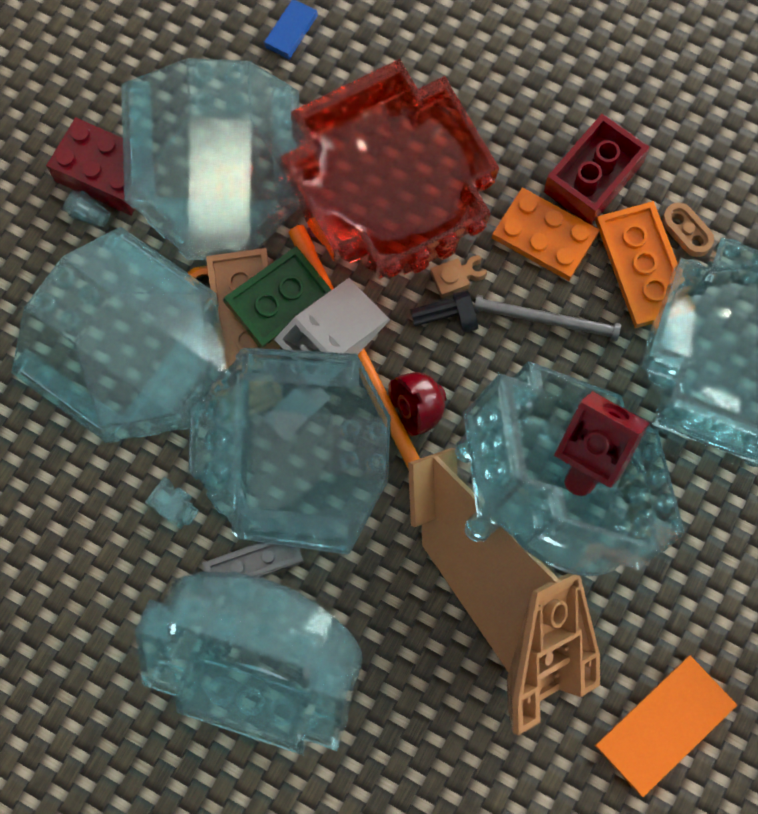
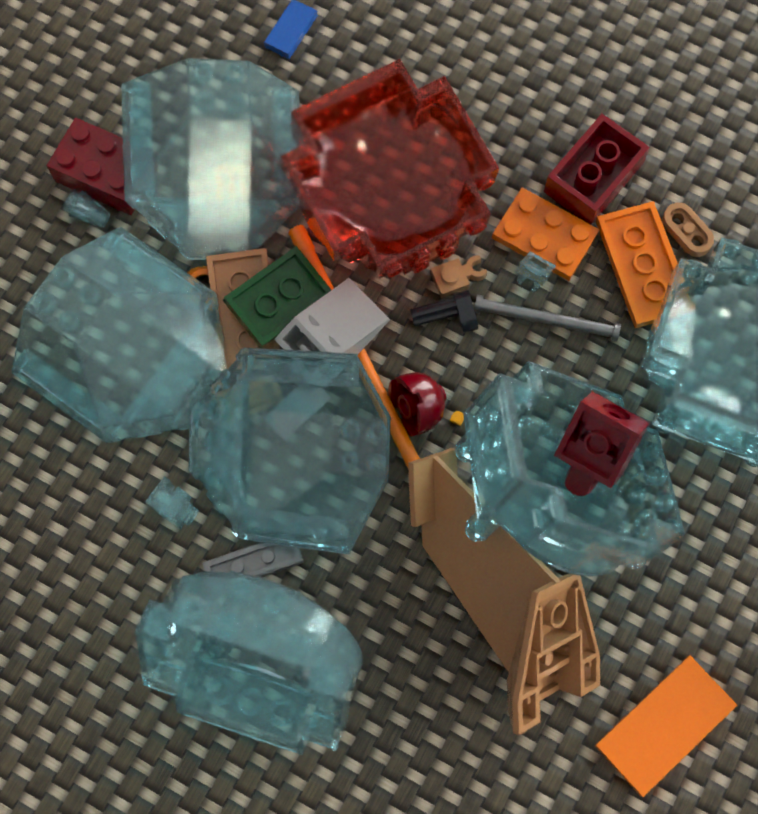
none -> light orange piece [450,411,464,426]
none -> clear light blue tile [516,252,556,292]

